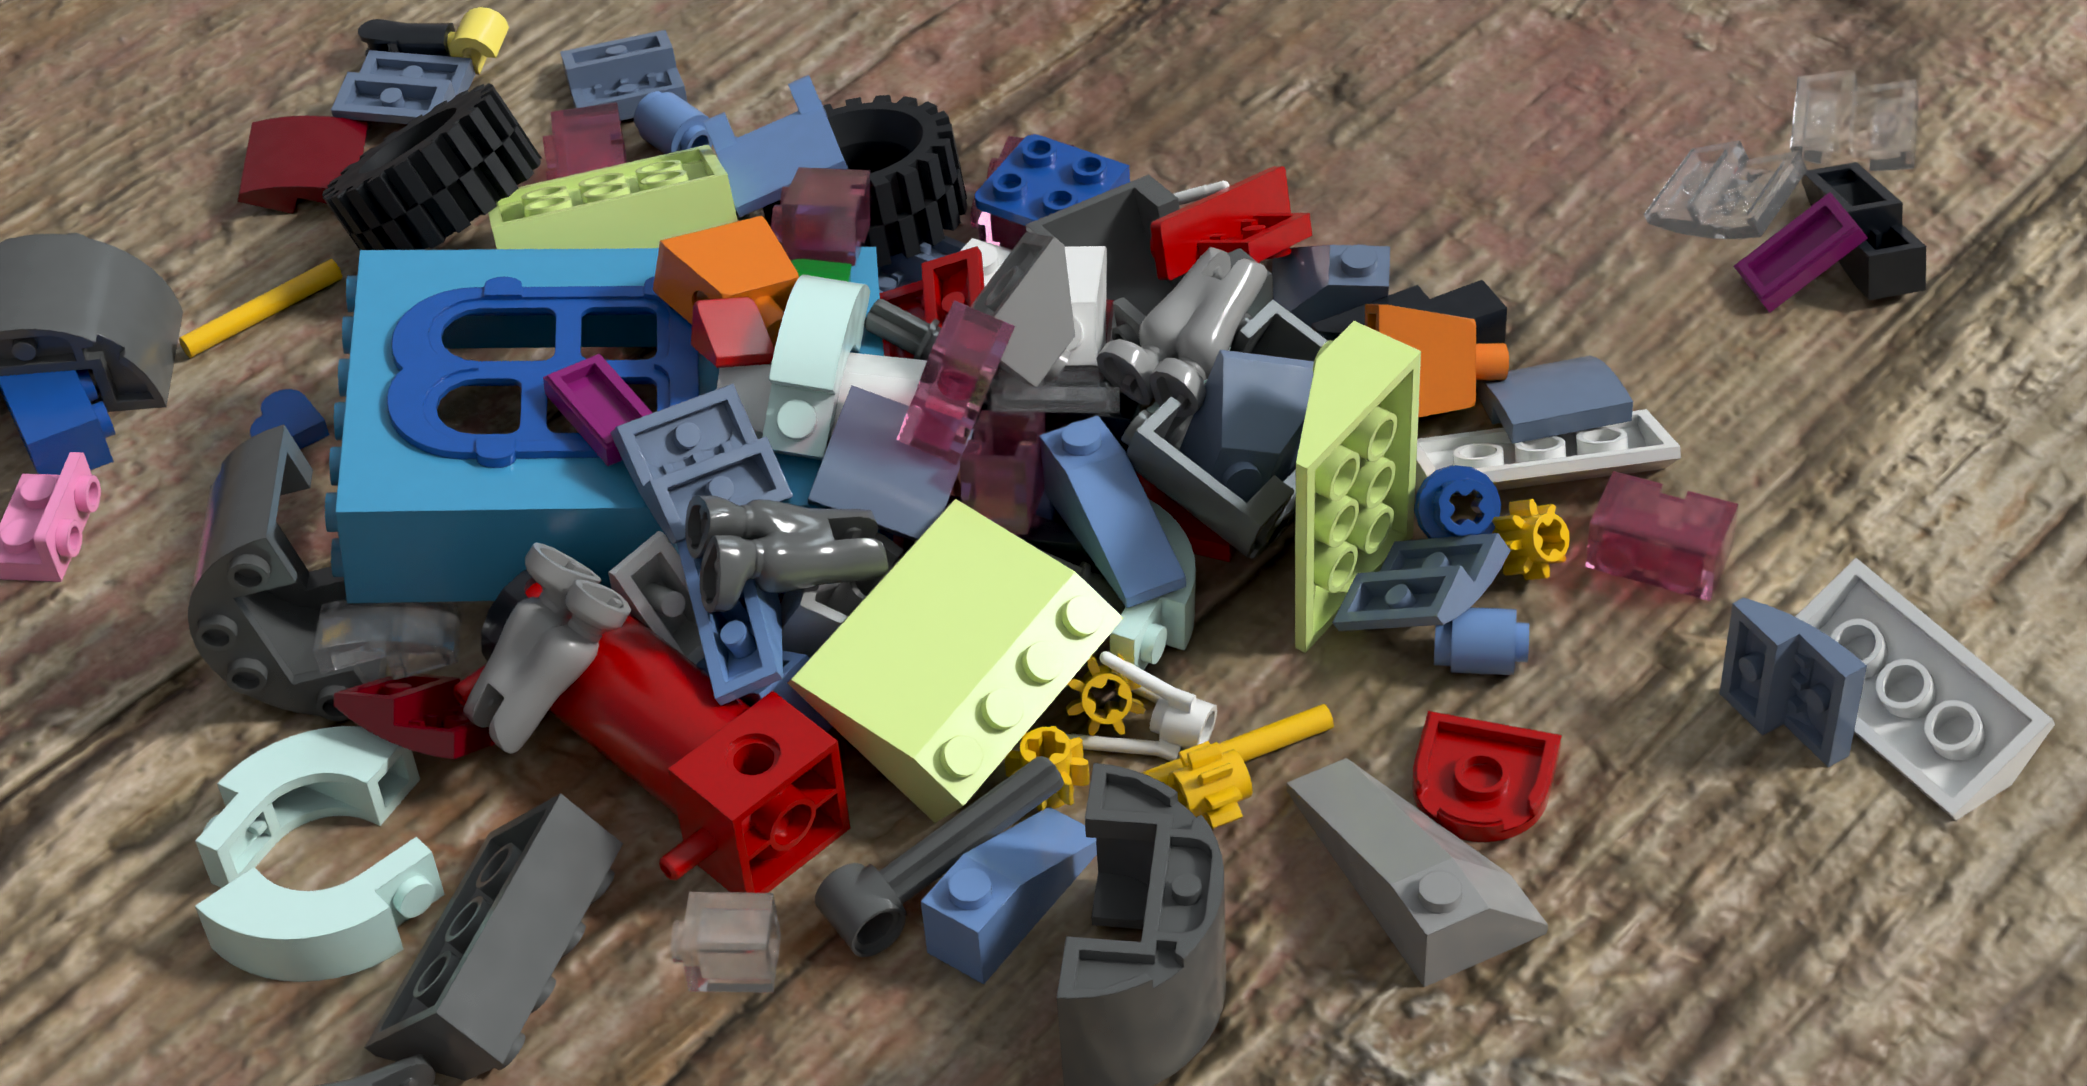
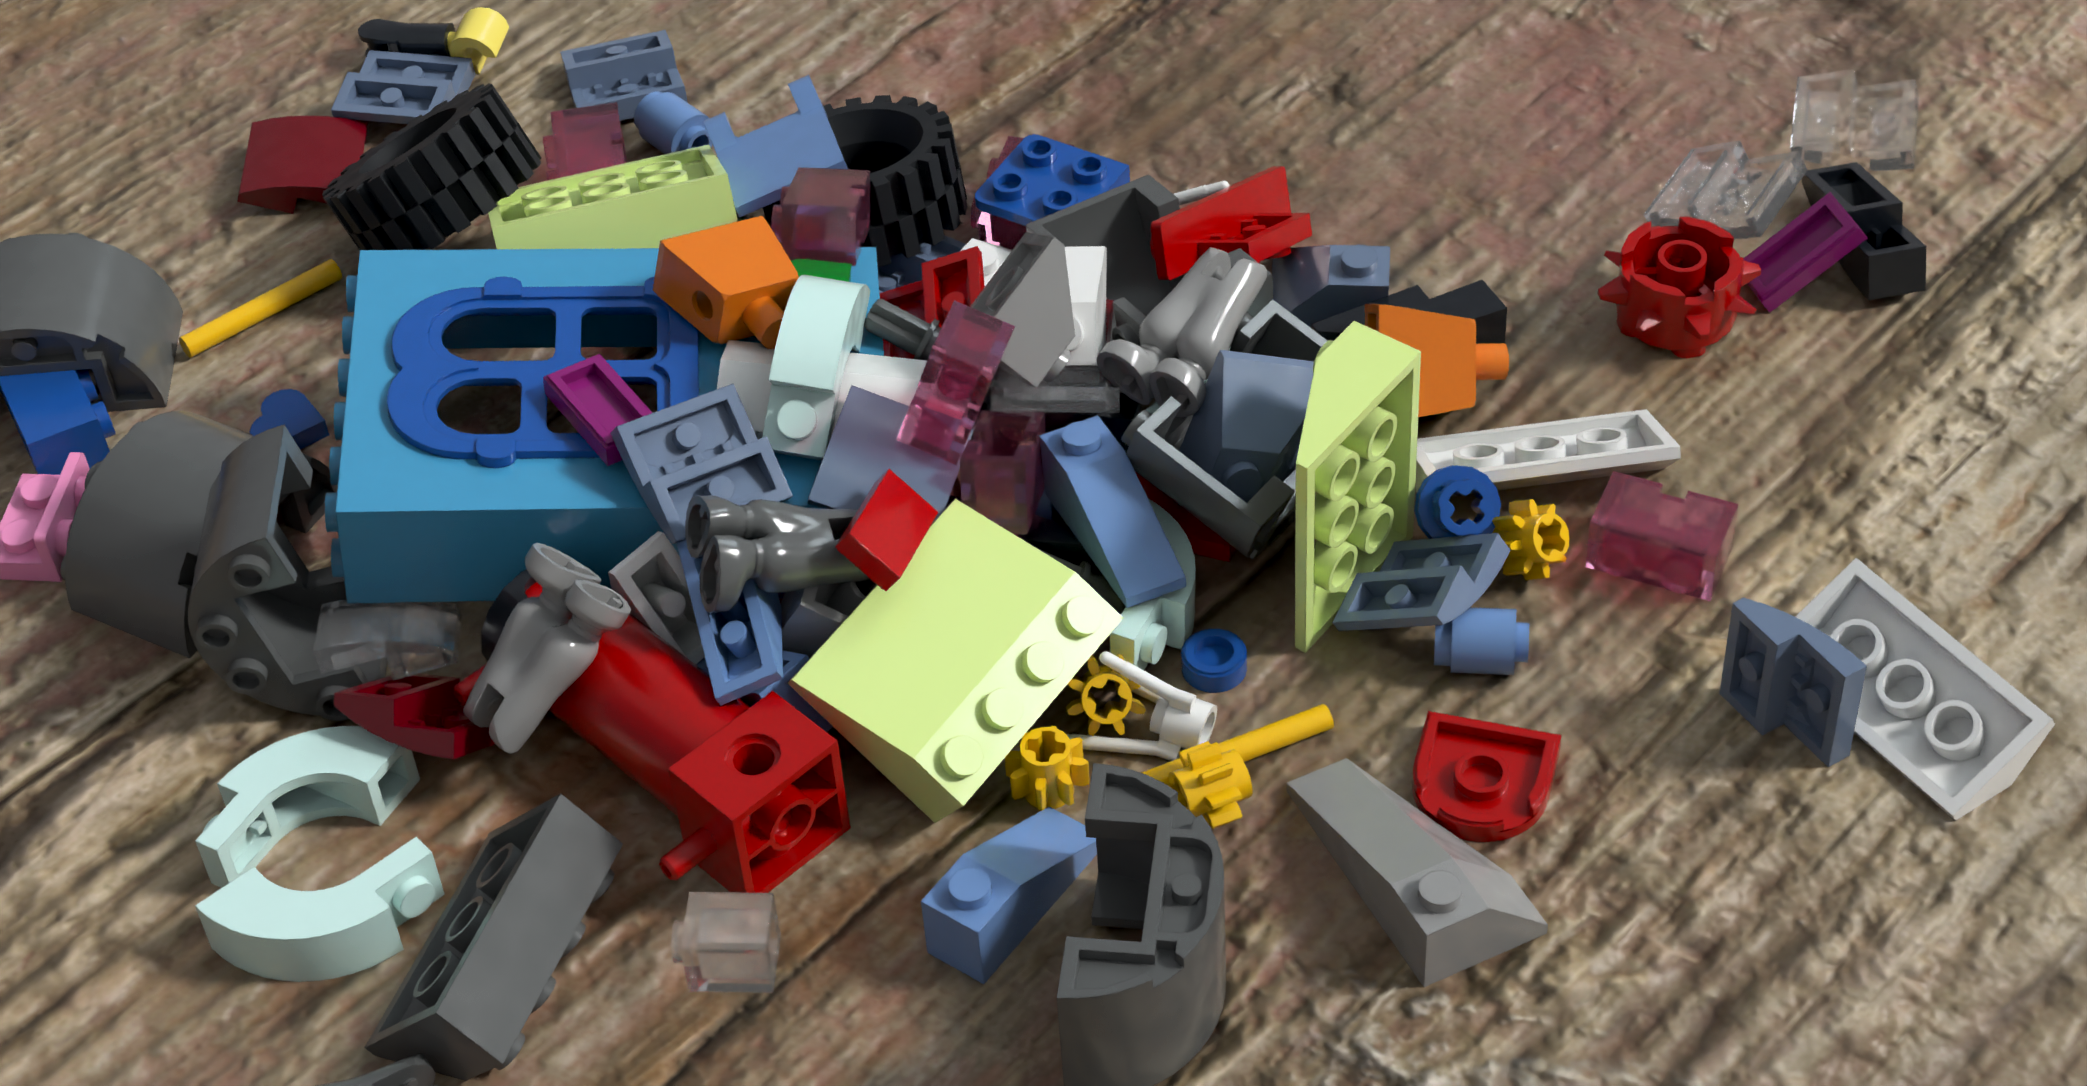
slope [691,297,775,368] -> none
dark grey axle [815,756,1064,957] -> none
sand blue slope [1476,355,1633,444] -> none
none -> dark grey cylinder [60,411,338,658]
none -> red tile [835,469,938,591]
none -> blue tile [1181,629,1247,693]
none -> red brick [1597,216,1761,359]

